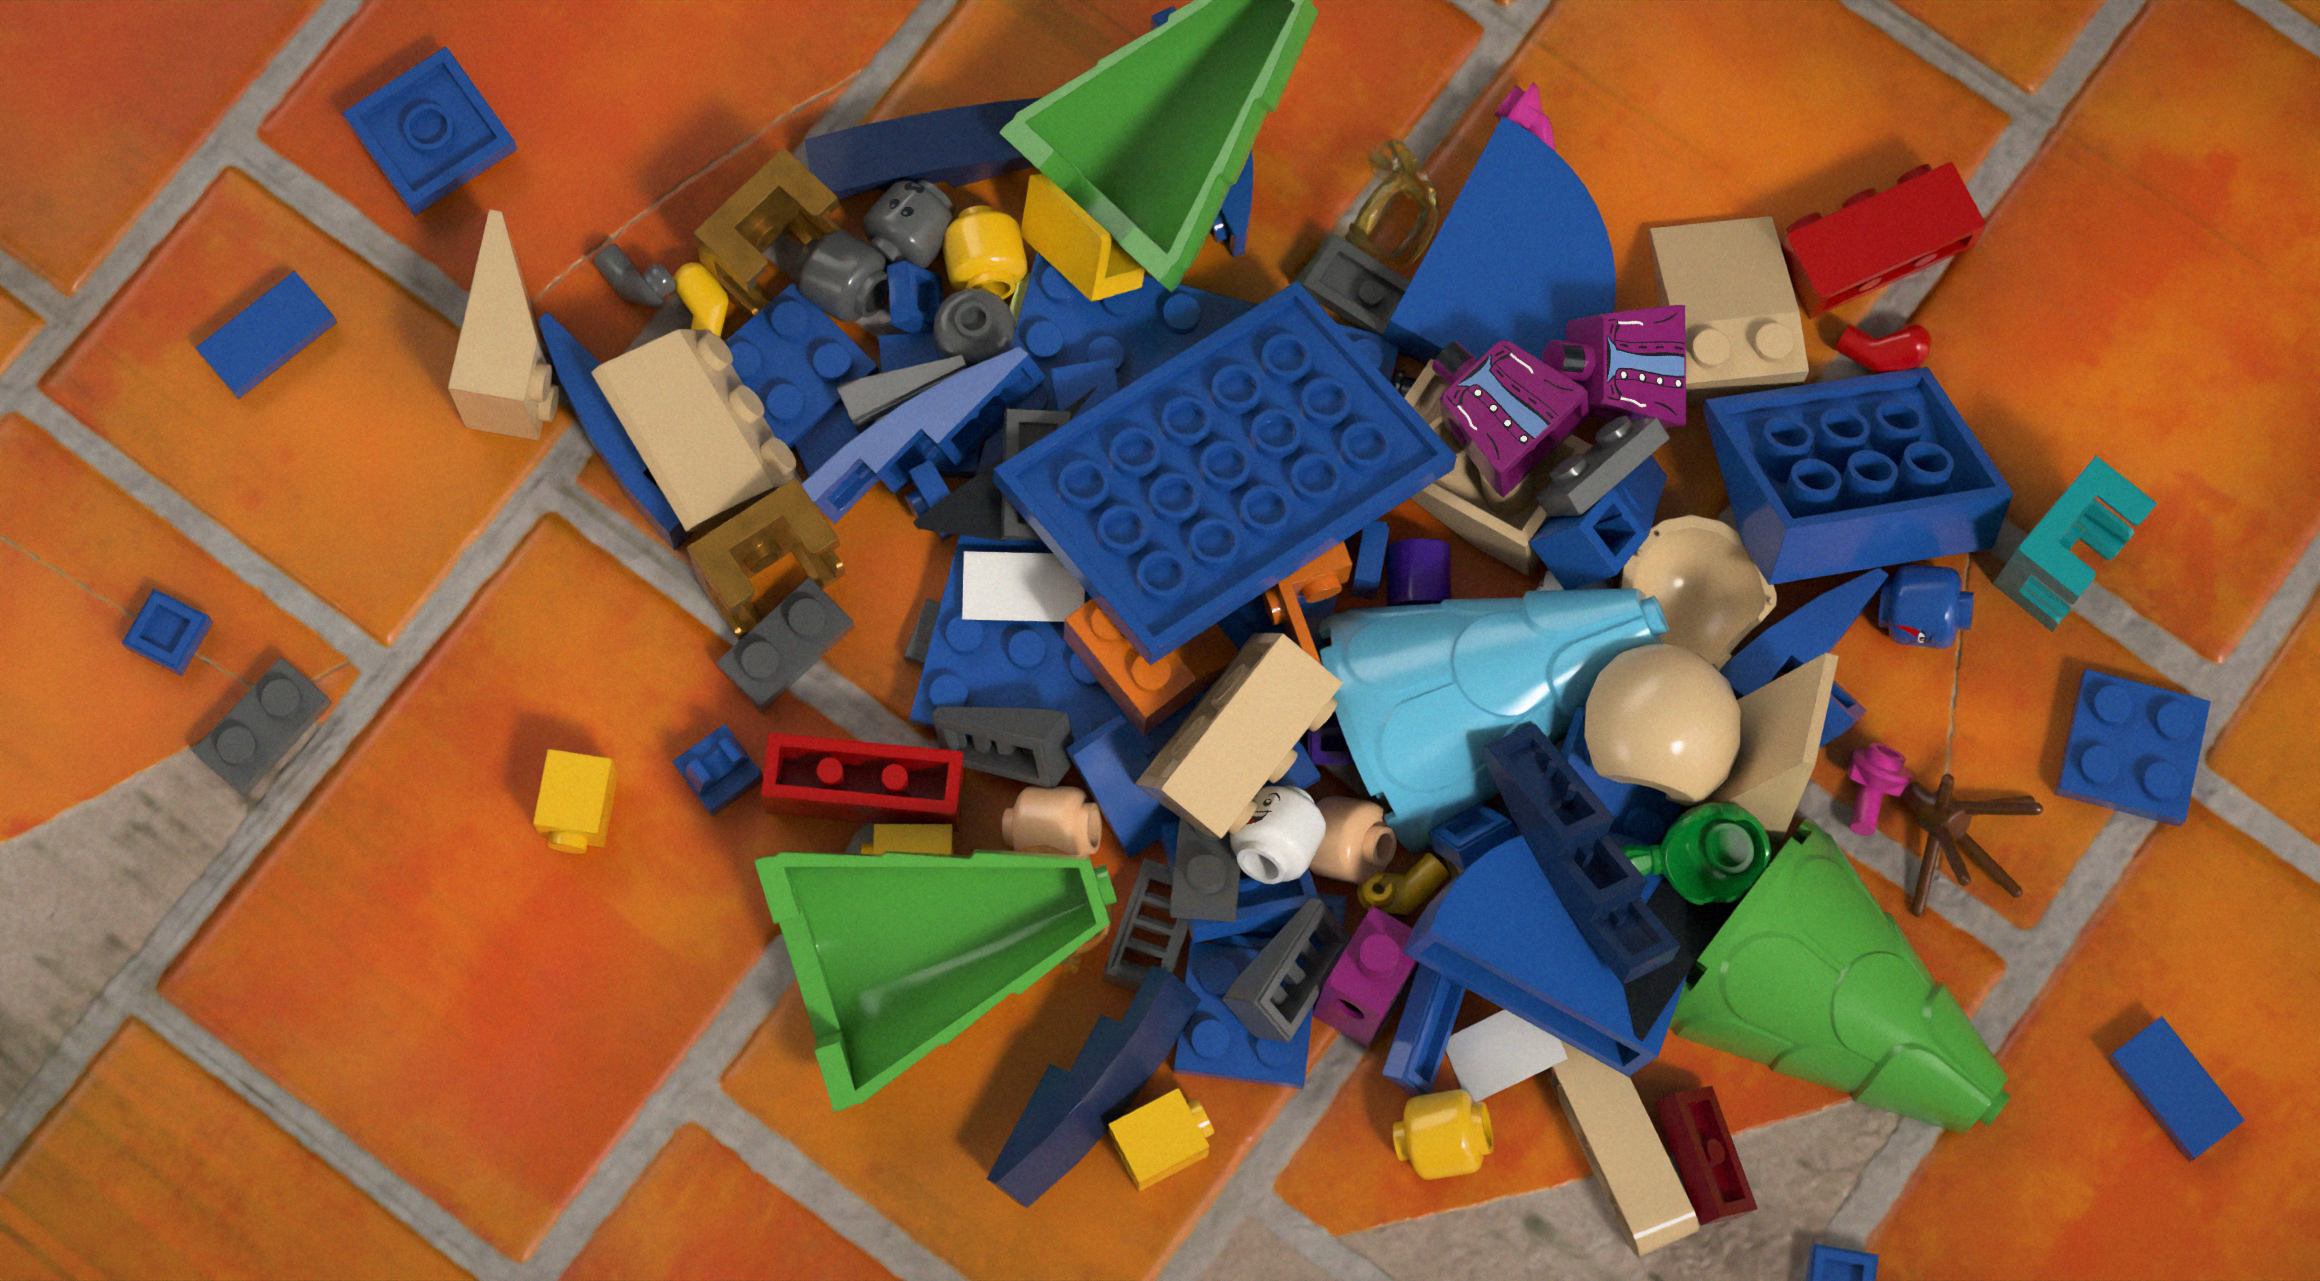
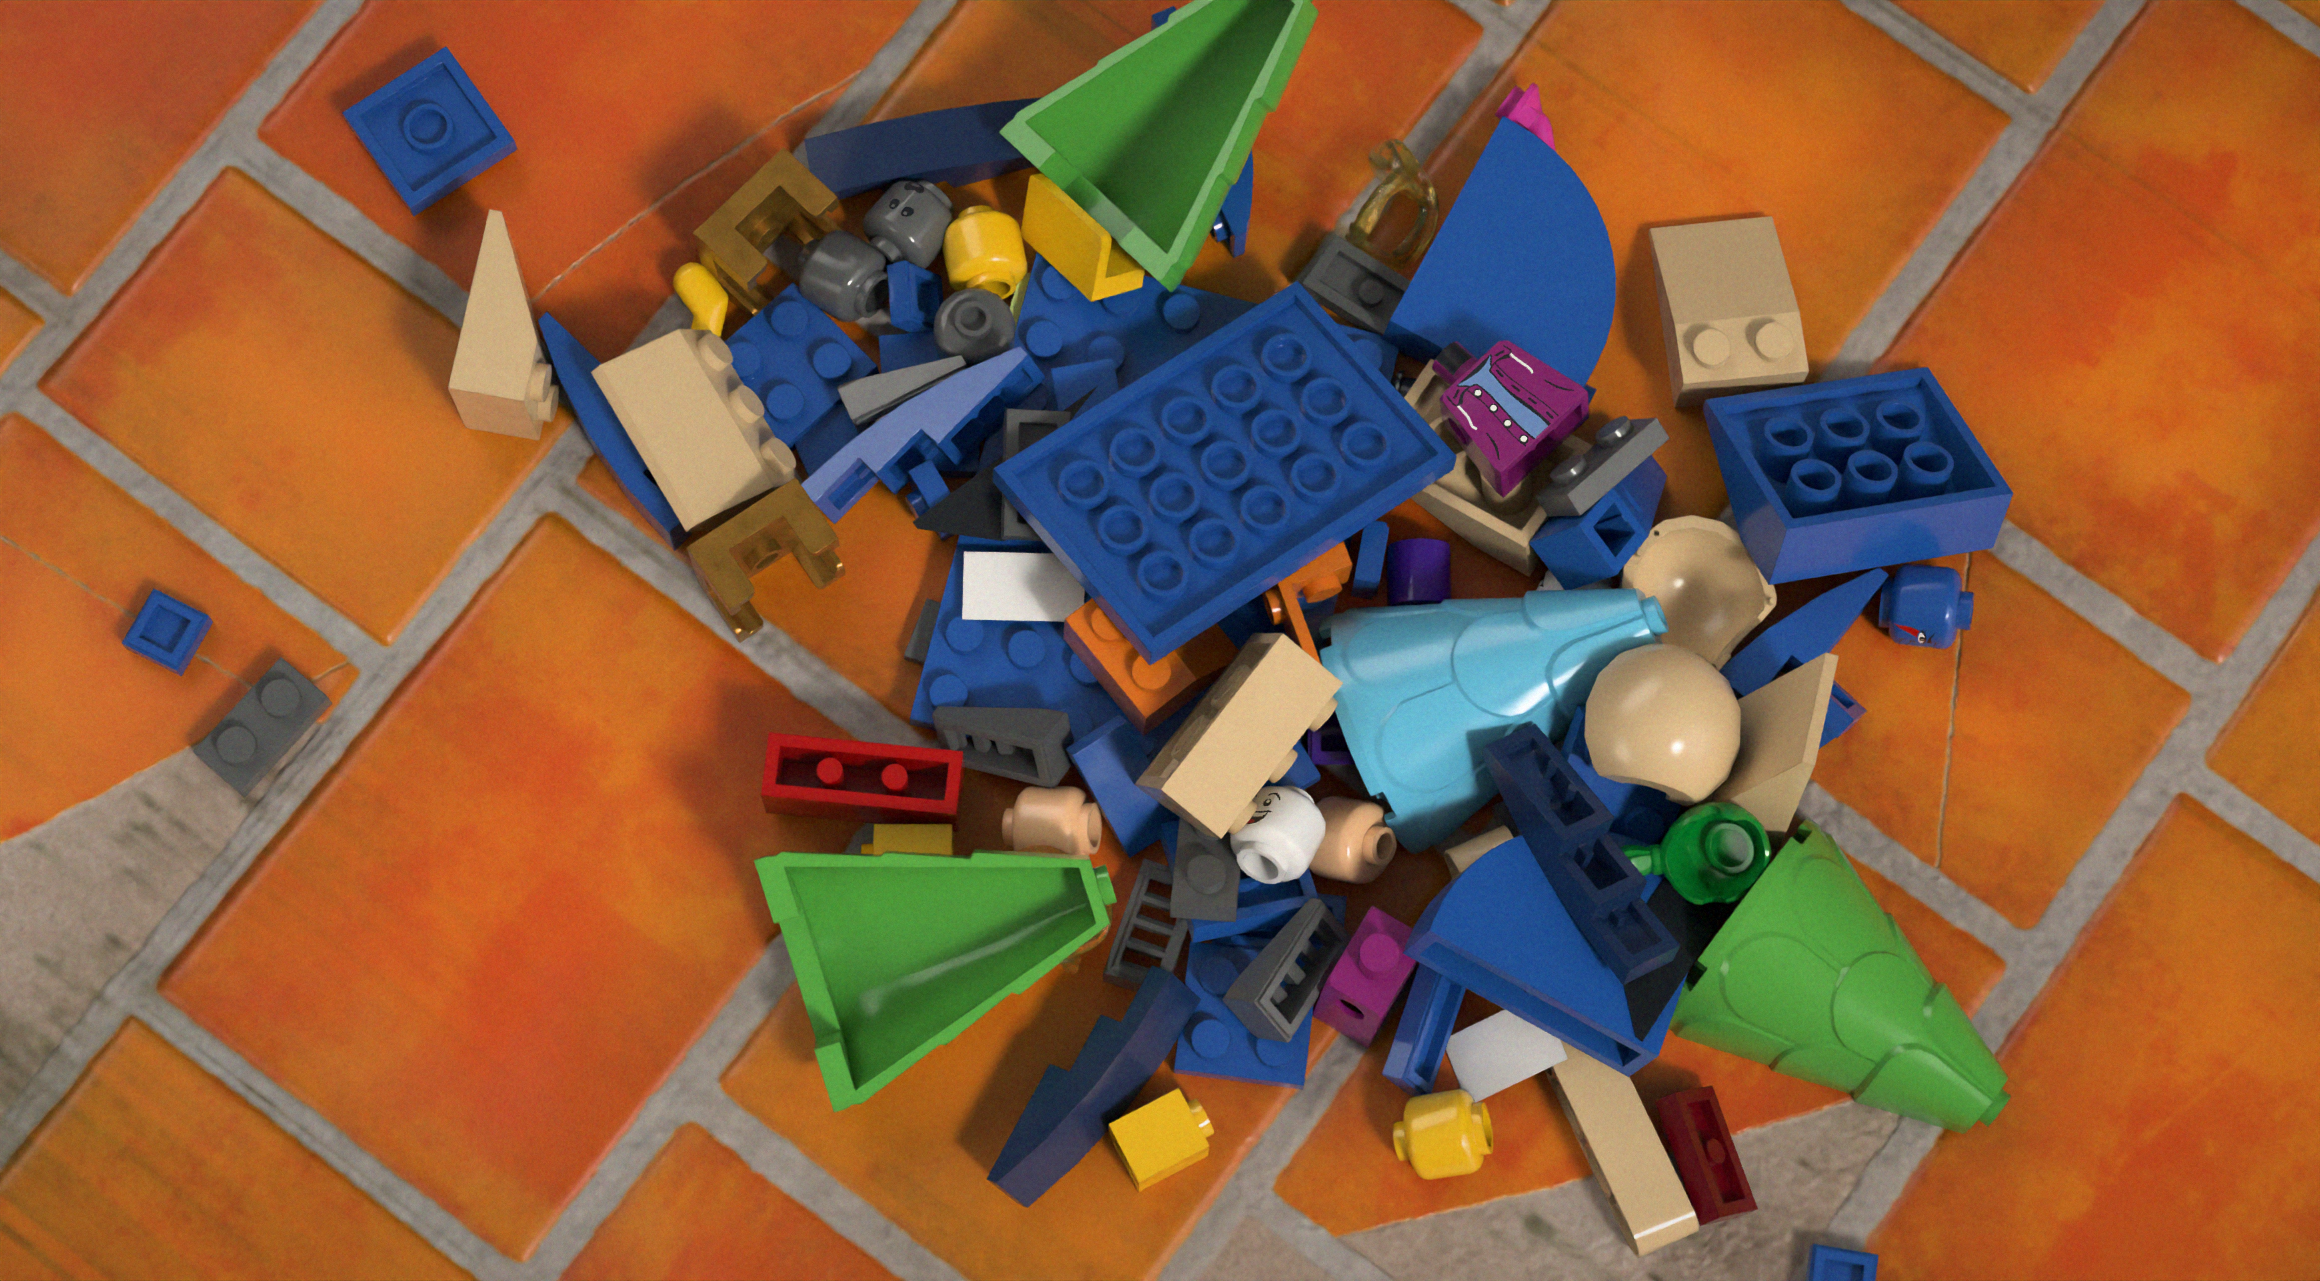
blue tile [196,271,337,400] -> none
yellow brick [533,749,618,854] -> none
dark grey arm [593,244,677,308] -> none
blue tile [673,724,763,817] -> none
dark grey plate [716,577,854,713] -> none
yellow arm [1357,853,1450,916] -> none
blue tile [1428,802,1518,870] -> none
magenta torso [1542,305,1686,429] -> none
red brick [1781,161,1987,319] -> none
red arm [1834,323,1932,374] -> none
dark pink plate [1847,743,1912,836] -> none
reddish brown plant [1901,774,2043,917] -> none
teal panel [1993,455,2157,632] -> none
blue plate [2055,669,2211,827] -> none
blue tile [2107,1016,2245,1162] -> none

